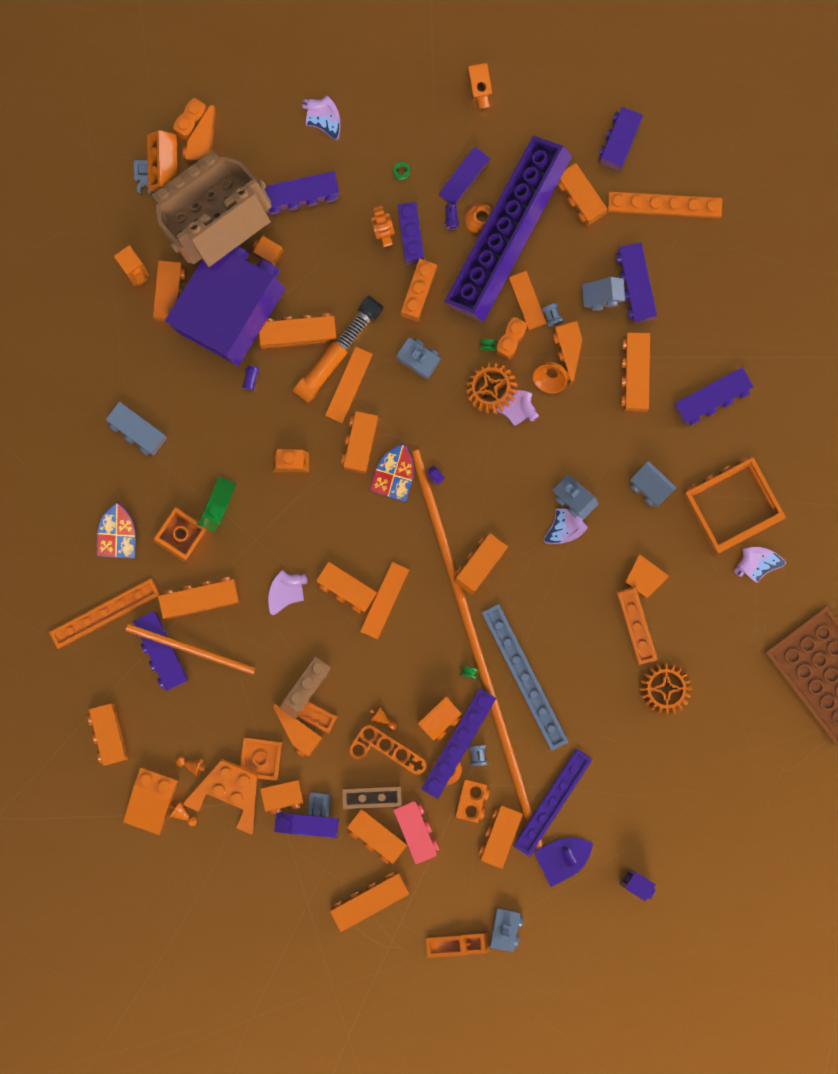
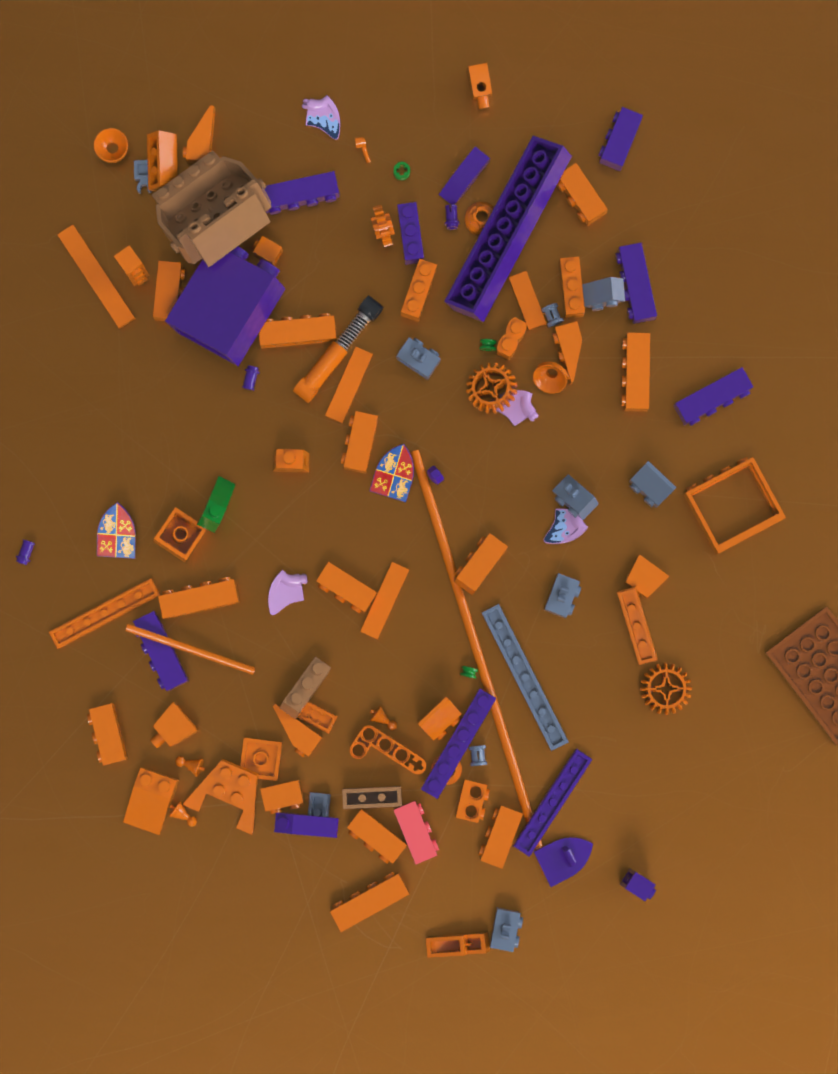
sand blue brick [106,402,167,456] -> none
orange brick [173,98,207,142] -> none
orange plate [608,192,722,218] -> none
lavender arm [734,547,786,583] -> none
none -> dark purple pin [16,540,35,565]
none -> orange tile [57,225,135,329]
none -> orange piece [94,128,128,163]
none -> orange torso [150,702,199,748]
none -> orange hand [355,137,371,163]
none -> sand blue brick [544,573,582,618]
none -> orange brick [559,257,585,319]

